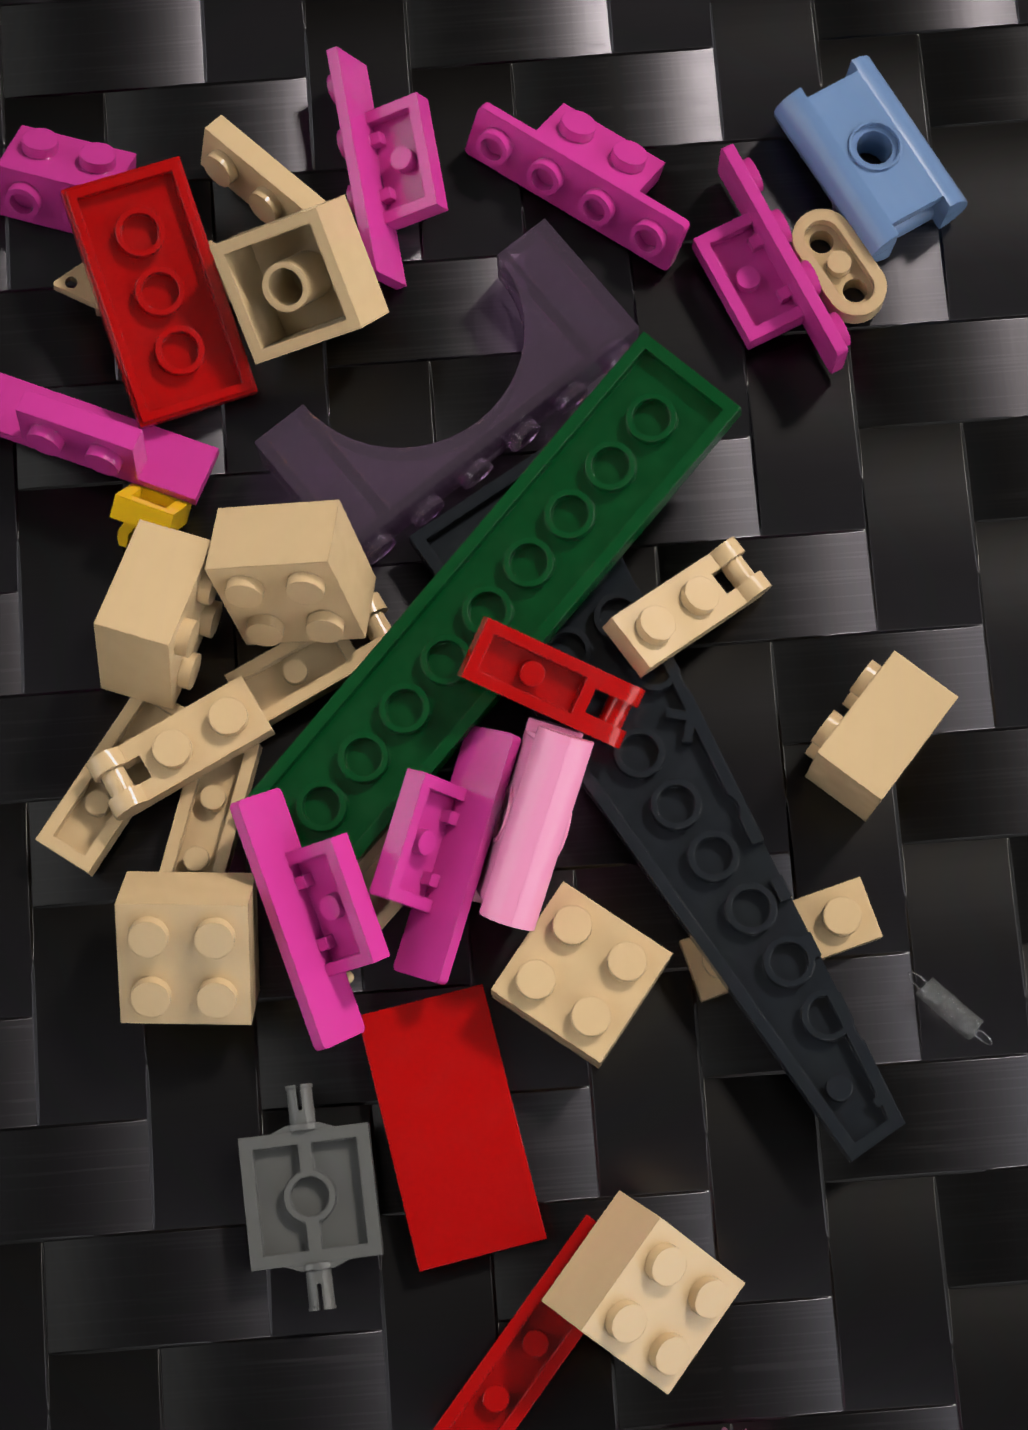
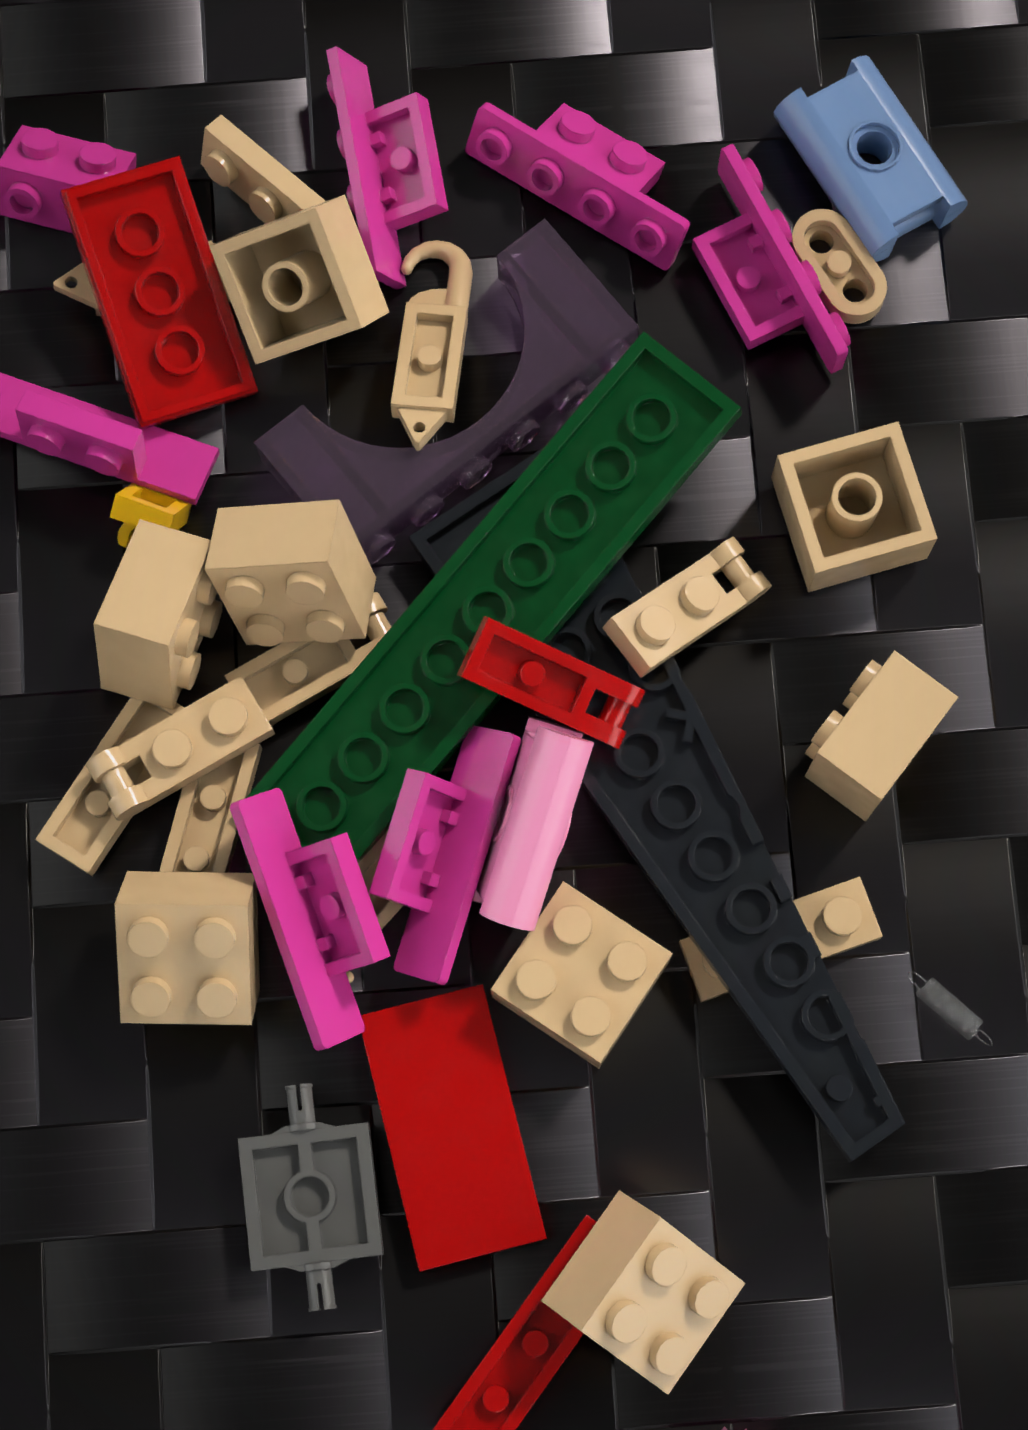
none -> tan plate [391,240,473,451]
none -> tan brick [771,421,938,592]

